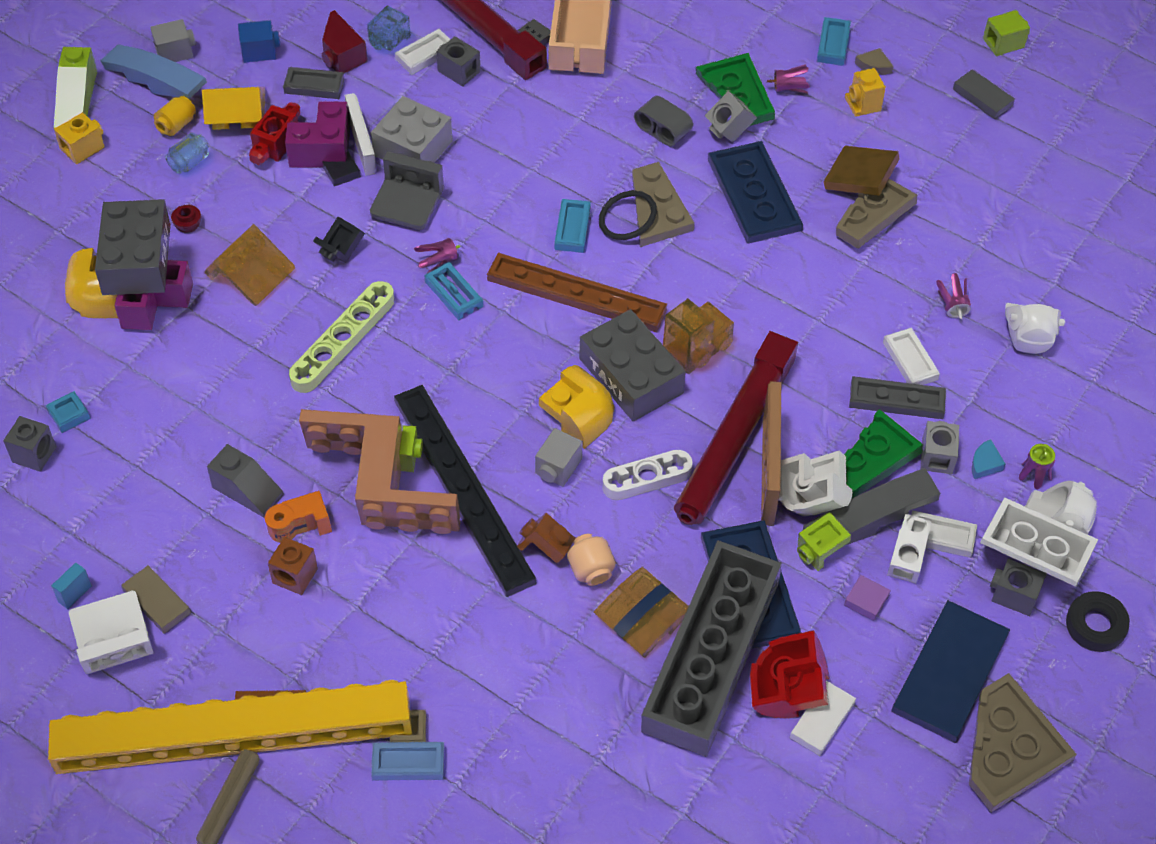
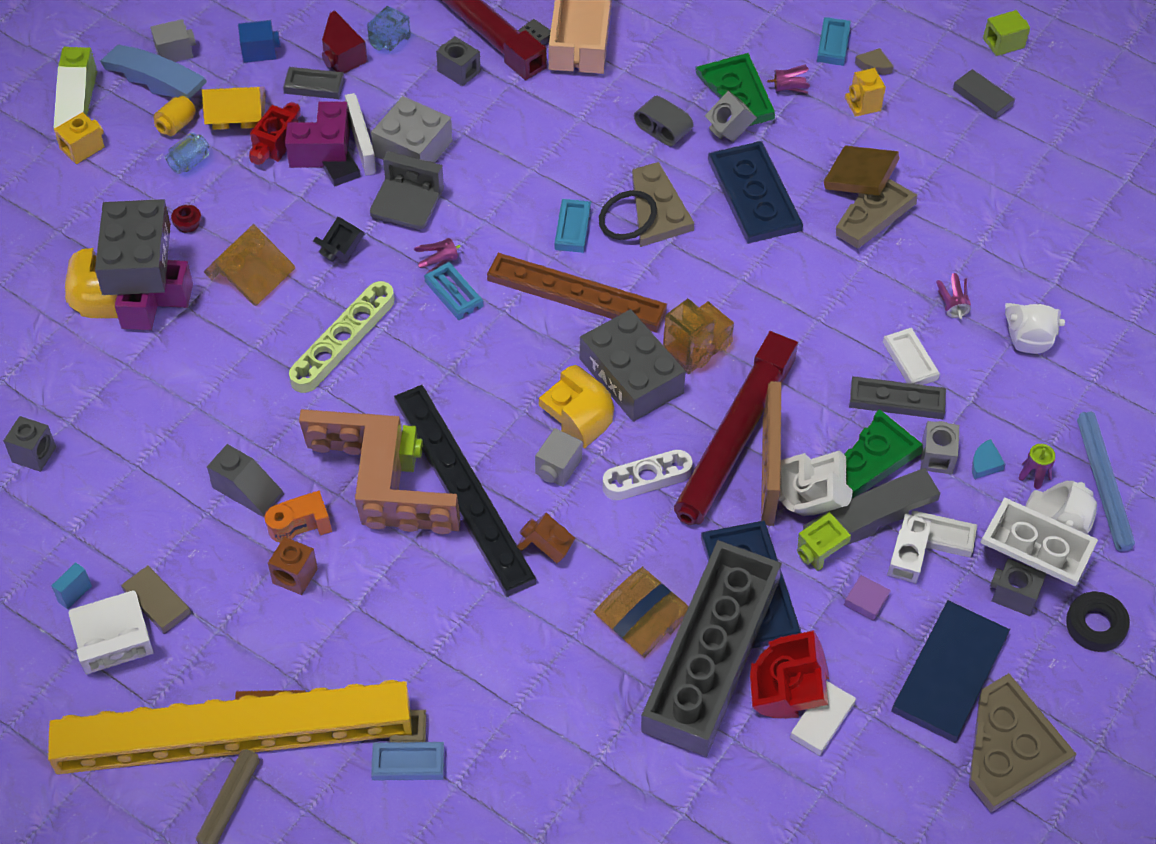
dark azure tile [45,391,91,433] -> none
white tile [395,29,450,75] -> none
light nougat head [567,533,616,586] -> none
none -> medium blue axle [1077,411,1135,552]

